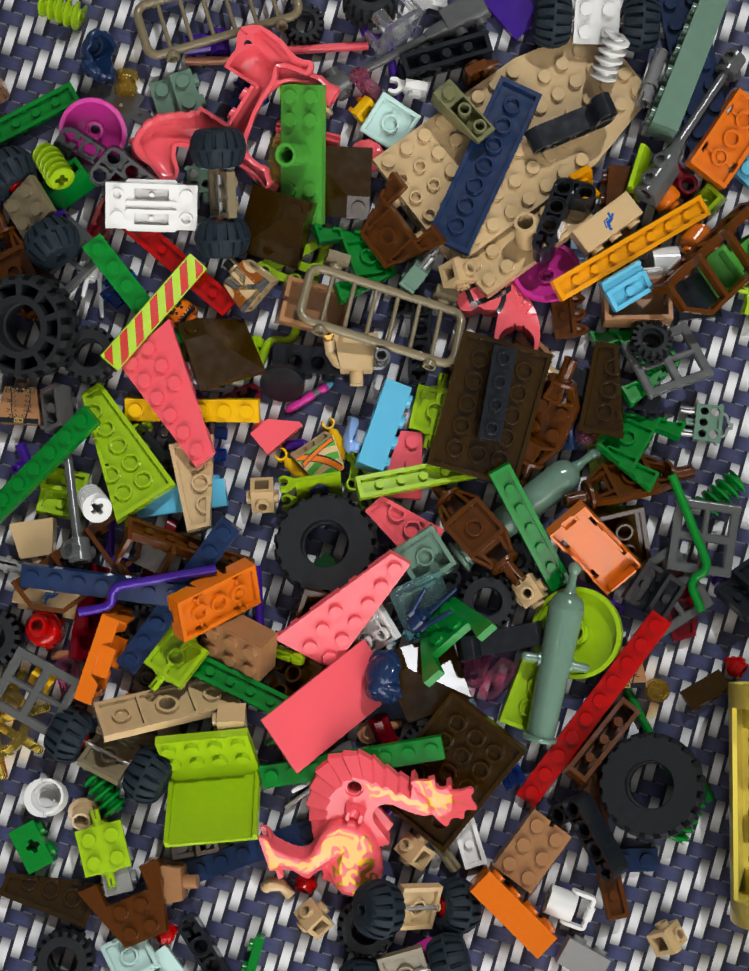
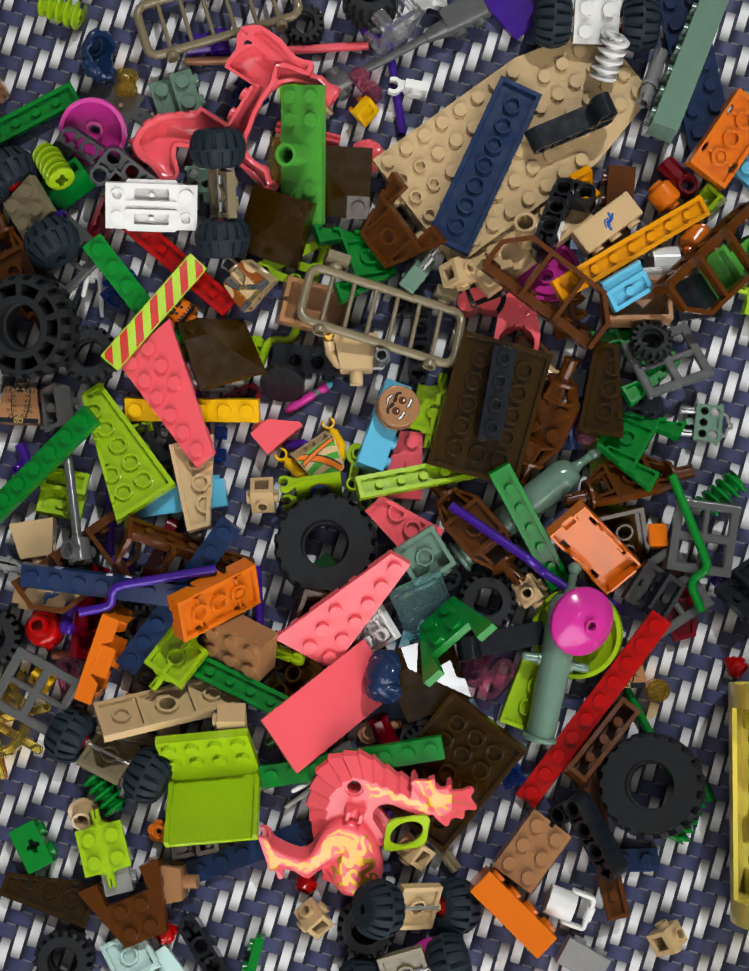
white helmet [23,778,69,818] -> none
white piece [77,484,112,523] -> none
white bracket [134,544,167,573] -> none
tan arm [260,876,295,900] -> none
light blue arm [343,416,361,454] -> none
light aqua plate [359,91,421,149] -> none
black brick [400,30,493,80] -> none
dark blue plant [406,587,457,632] -> none
olive slope [431,79,496,144] -> none
white plate [456,817,487,870] -> none
reddish brown plate [462,58,499,90] -> none
lime slope [625,143,653,202] -> none
dark grey bar [635,48,746,207] -> none
dark brown tile [680,669,728,713] -> none
none -> dark purple arm [58,601,78,635]
none -> orange plate [148,819,165,842]
none -> medium nougat head [375,385,420,431]
none -> lime piece [383,814,430,852]
none -> dark purple piece [448,502,569,592]
none -> reddish brown plate [477,235,611,350]
none -> dark pink dish [549,586,613,656]
none -> orange slope [647,524,668,550]

